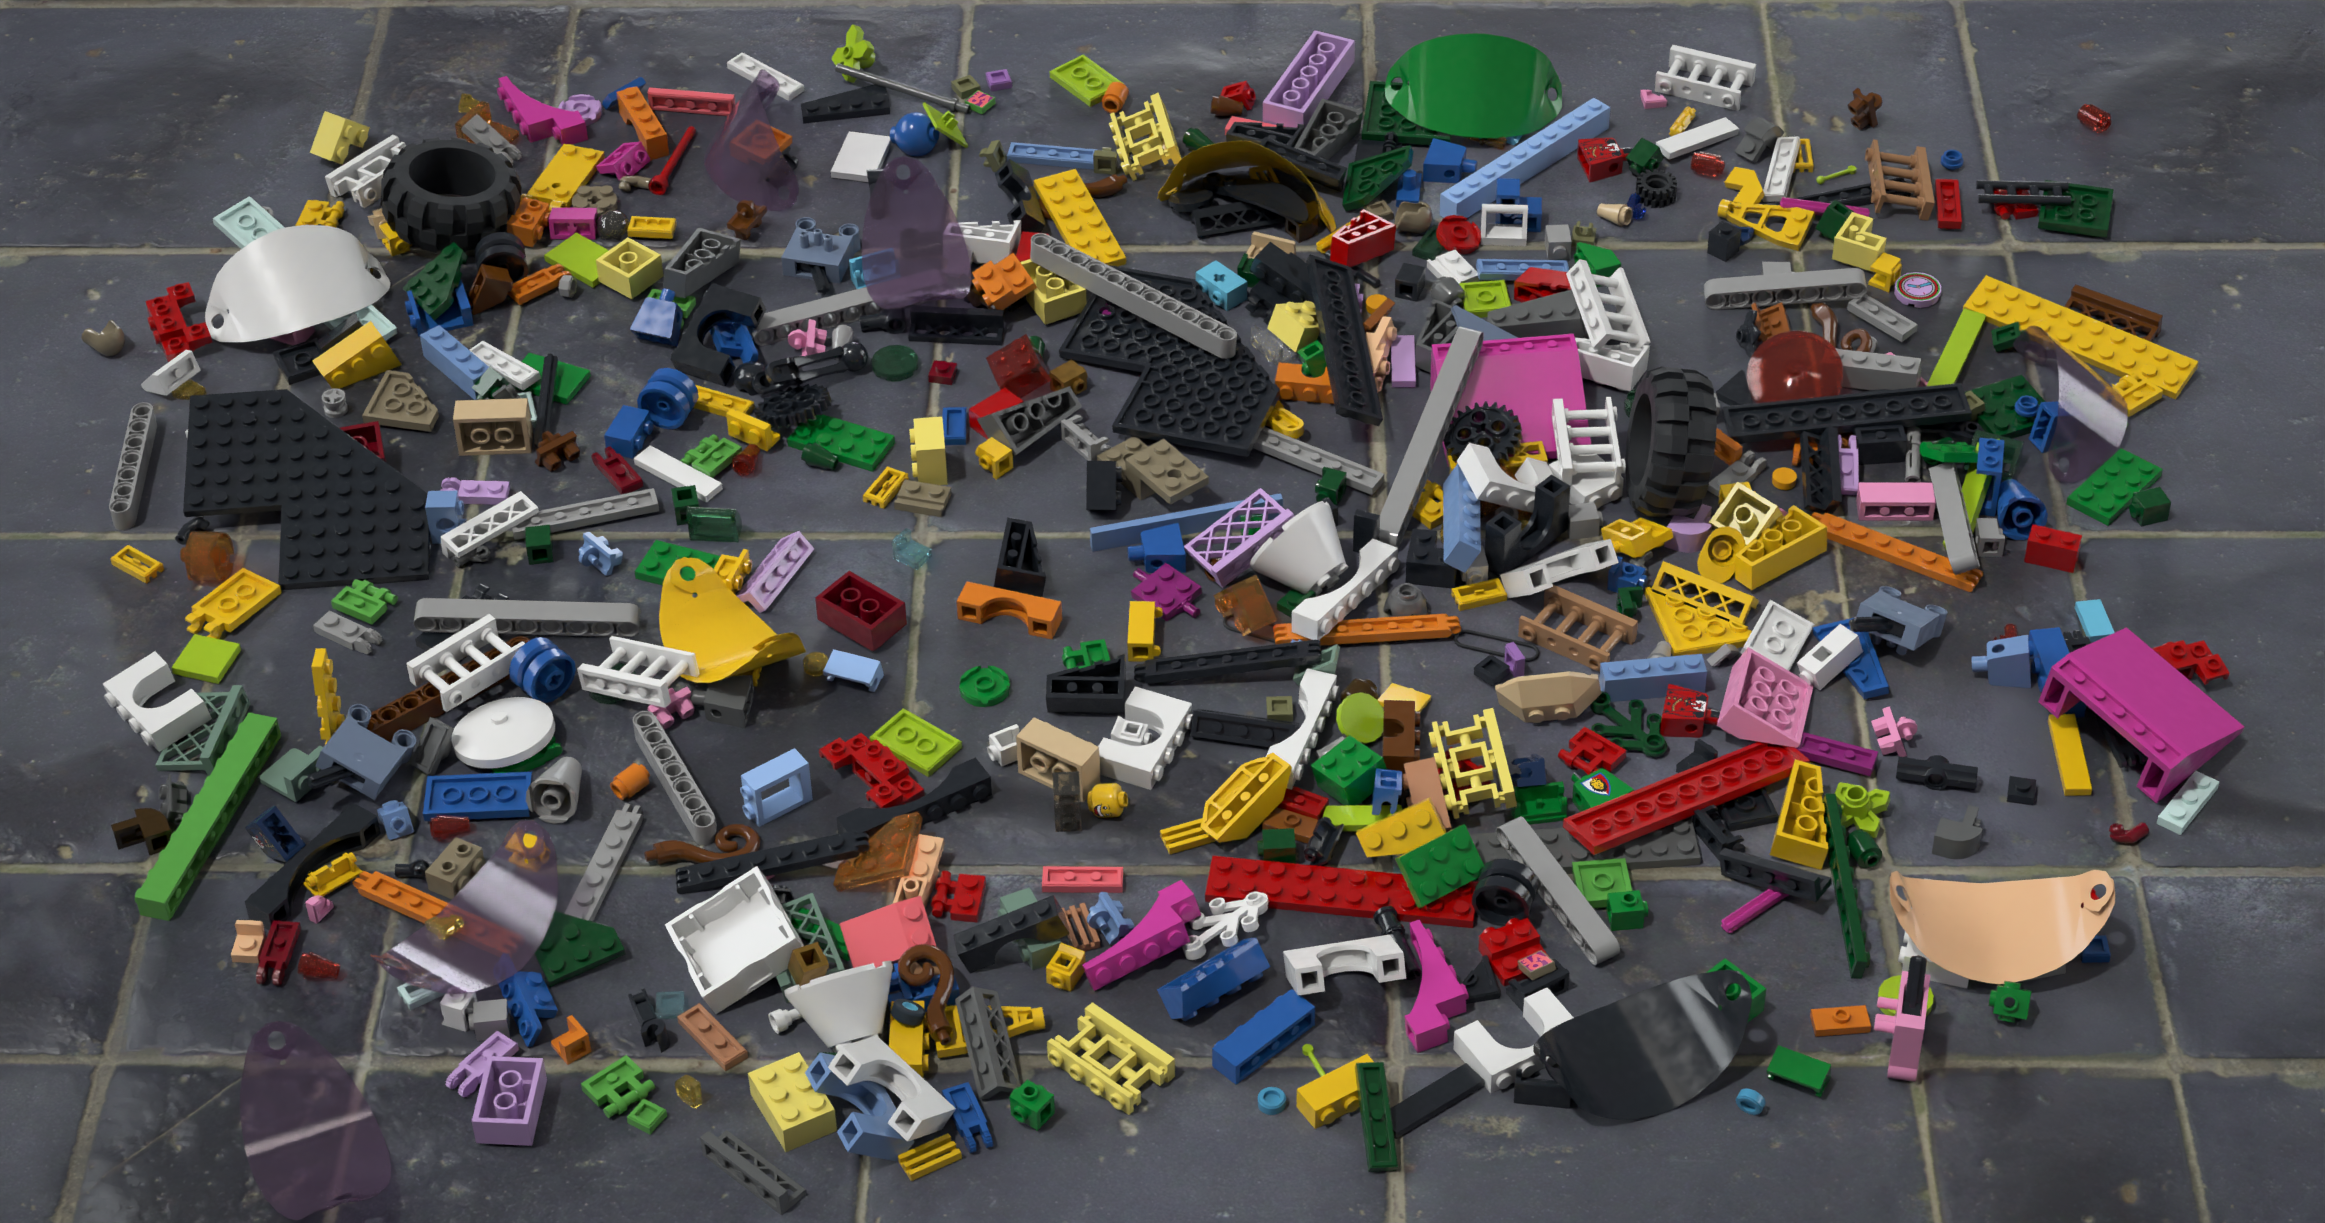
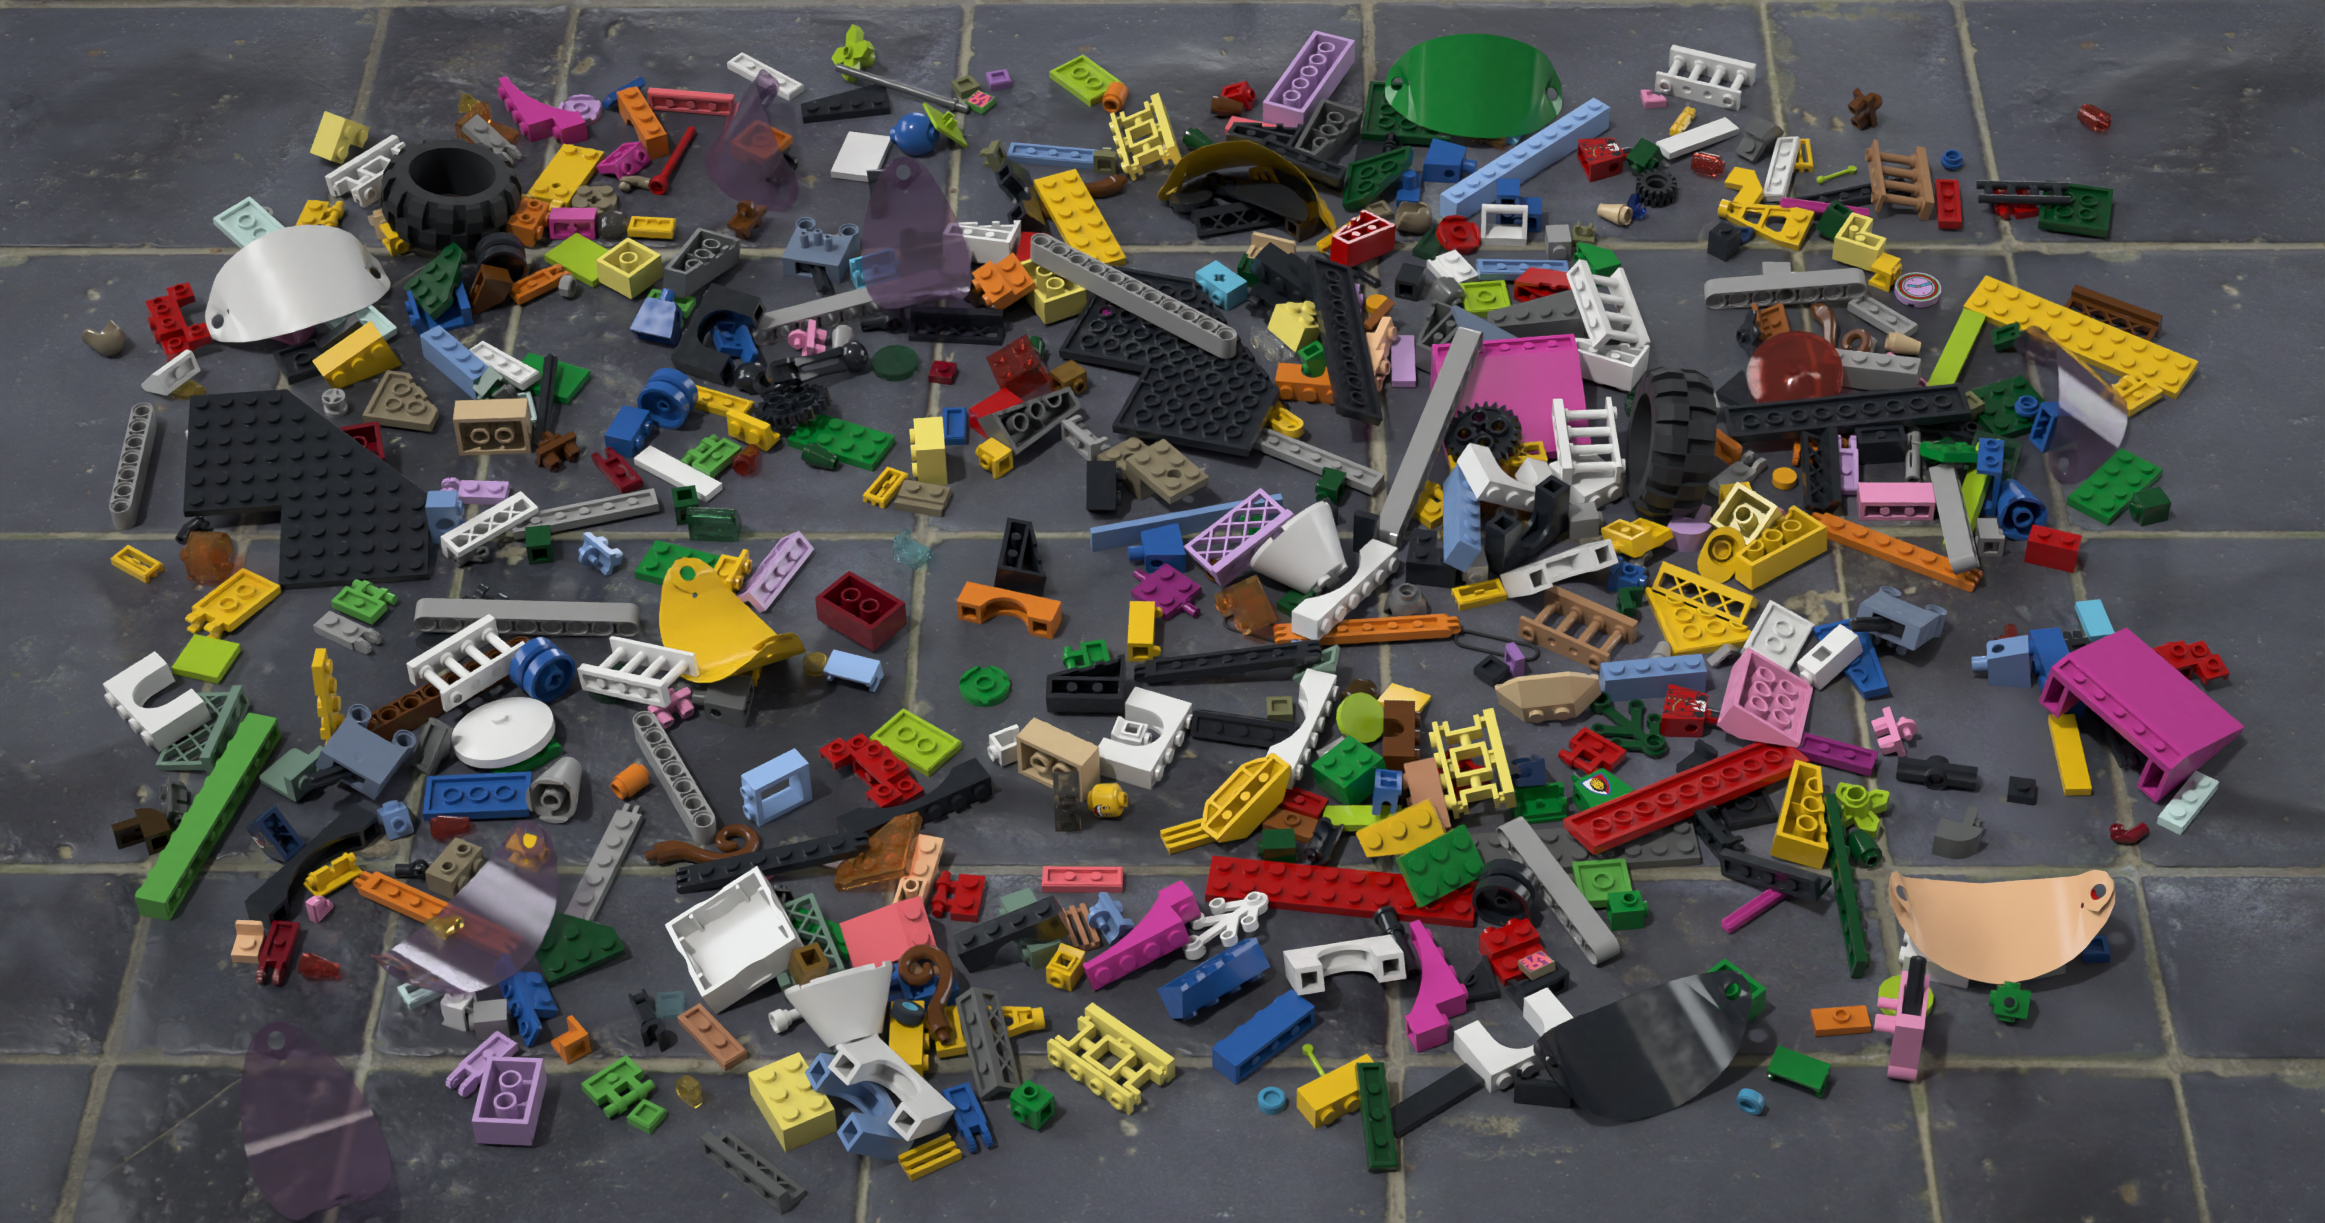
none -> tan cone [1884,331,1921,355]

